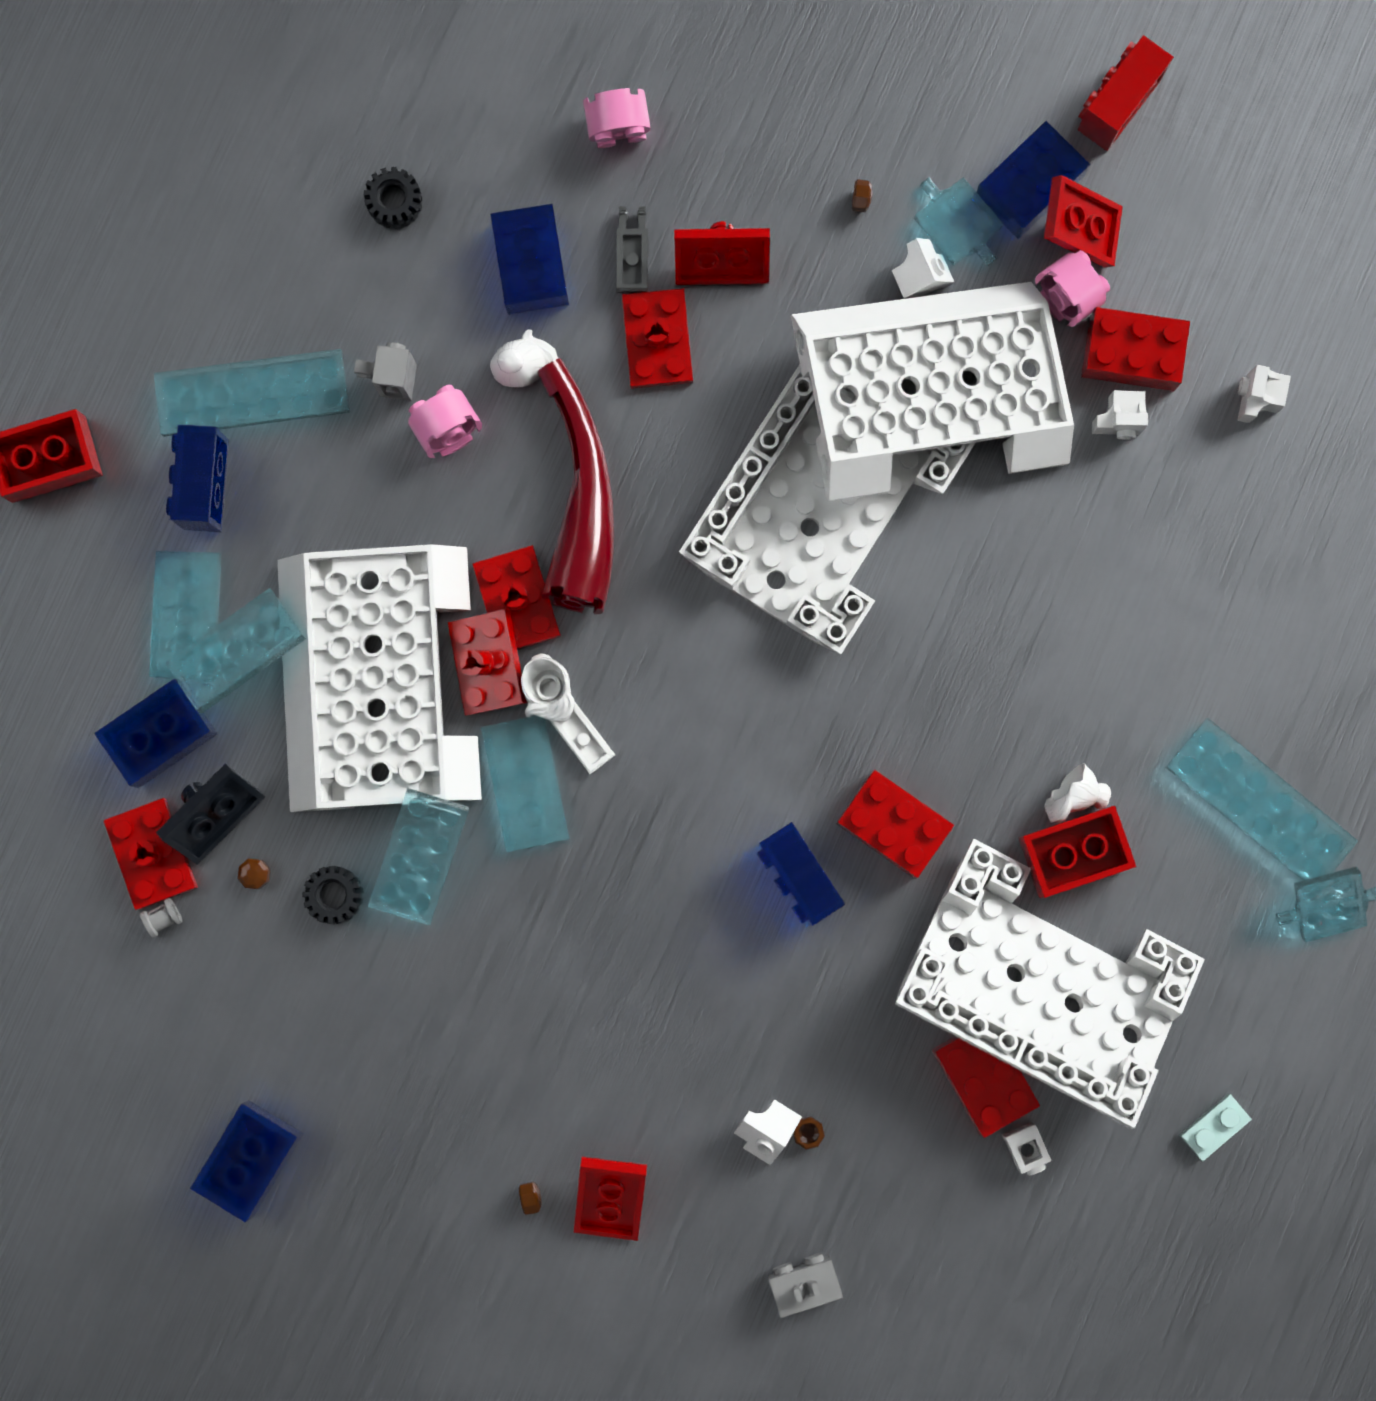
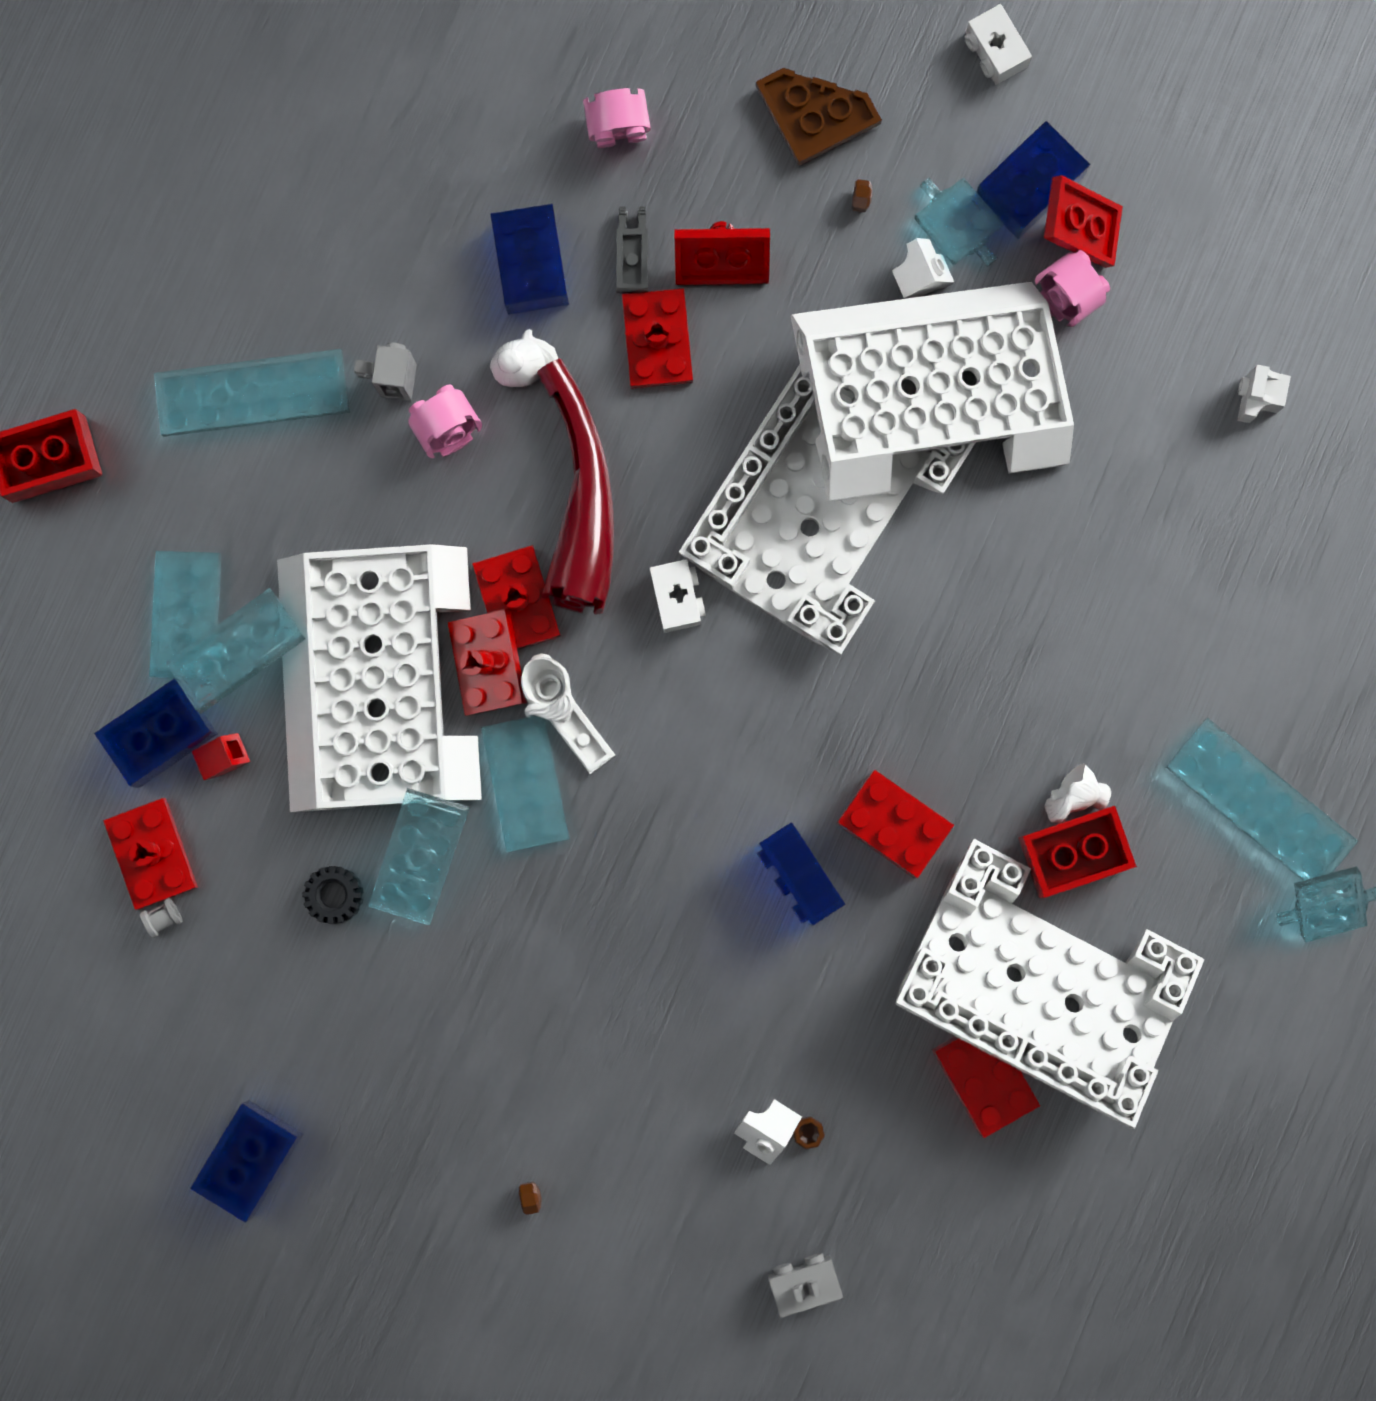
black plate [156,763,265,865] -> none
clear blue brick [166,424,229,532] -> none
reddish brown tile [238,859,271,889] -> none
black tyre [363,167,423,229] -> none
red plate [574,1157,647,1241] -> none
white brick [1002,1122,1052,1176] -> none
red brick [1077,35,1174,151] -> none
red brick [1081,307,1190,391] -> none
white brick [1092,390,1148,440] -> none
light aqua plate [1179,1094,1252,1161] -> none
none -> red brick [191,733,251,780]
none -> white brick [650,559,706,633]
none -> reddish brown plate [755,68,882,166]
none -> white brick [964,4,1032,85]

